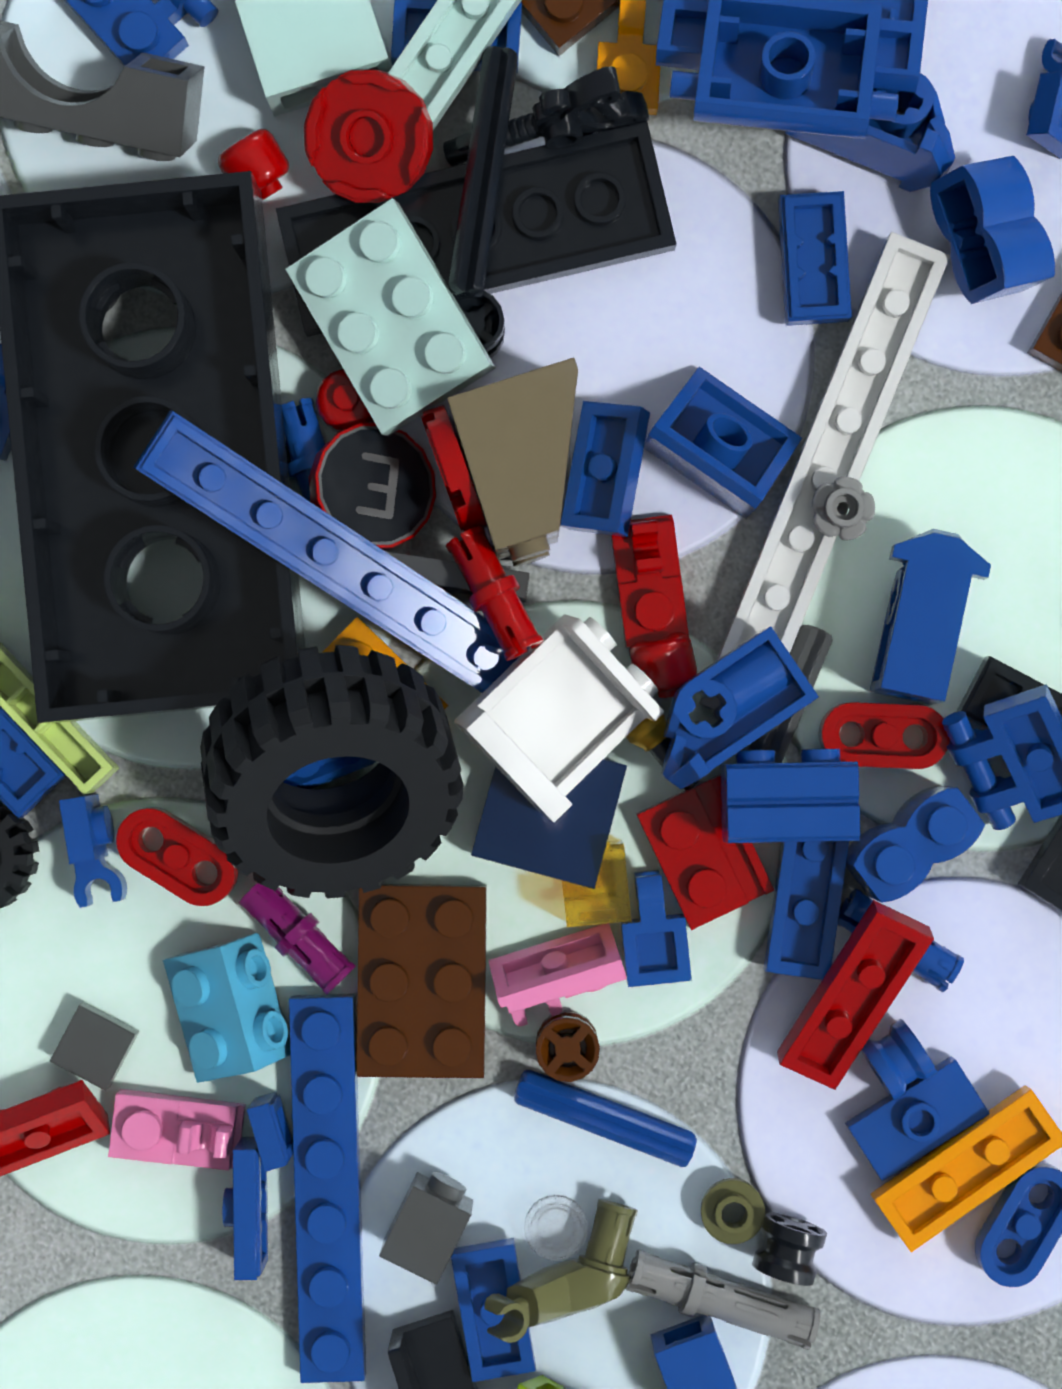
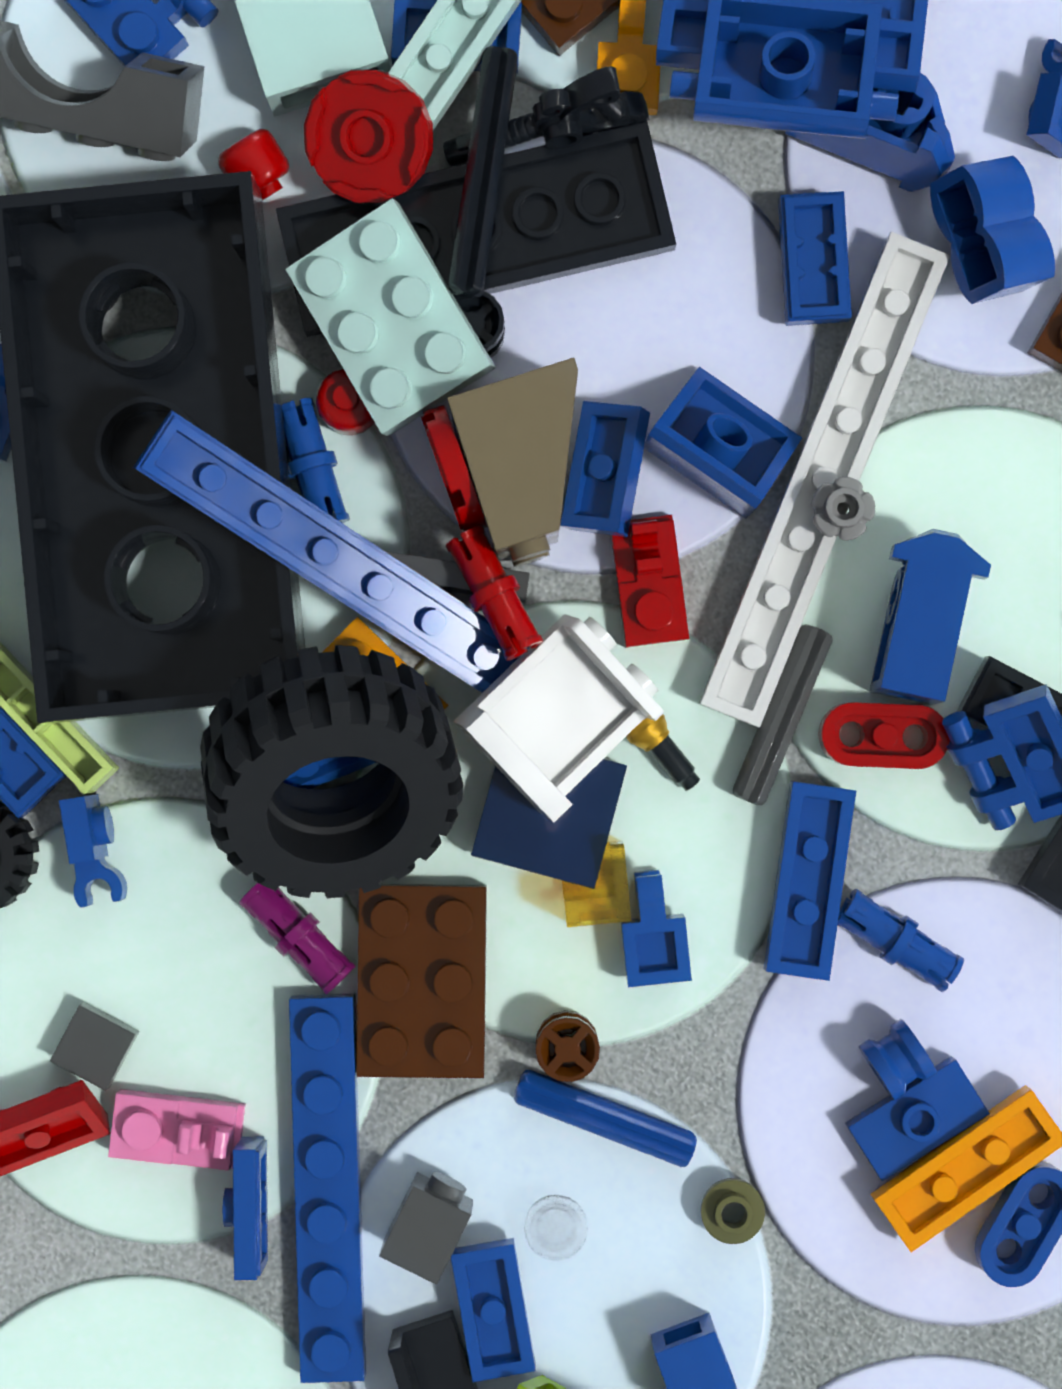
red plate [116,807,238,906] -> none
medium azure bracket [163,933,291,1083] -> none
blue tile [246,1091,293,1172] -> none
black tile [309,423,436,550] -> none
olive arm [485,1199,638,1343] -> none
bright pink plate [488,922,627,1026] -> none
light grey pin [626,1249,821,1350] -> none
red piece [629,632,697,698] -> none
red plate [636,775,775,930] -> none
blue piece [661,626,819,789] -> none
blue brick [720,749,861,843] -> none
black wheel [752,1213,827,1286] -> none
red plate [777,900,934,1090] -> none
blue brick [846,786,985,903] -> none

